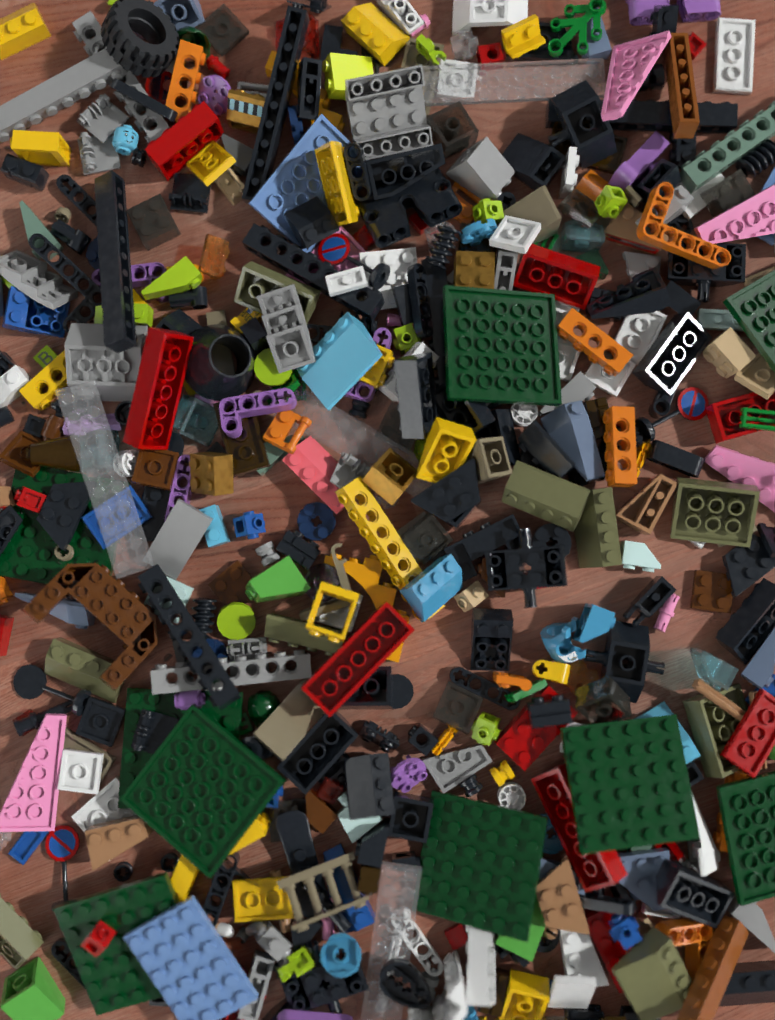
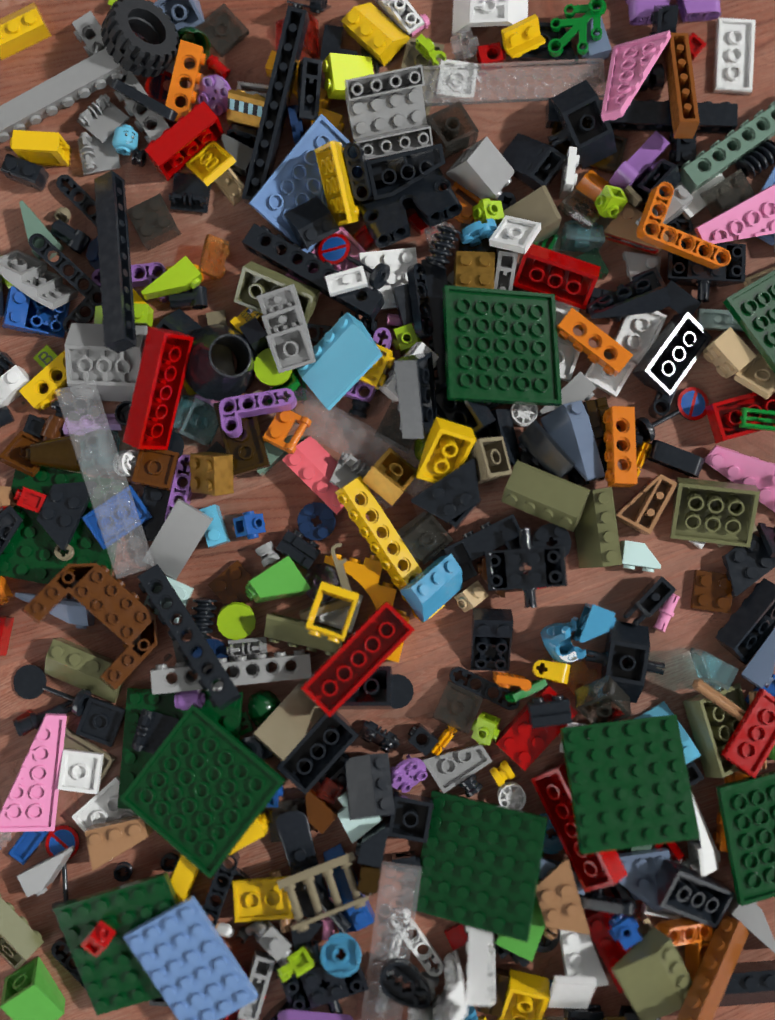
none -> light grey slope [17,845,75,897]
none -> black beam [226,123,258,149]

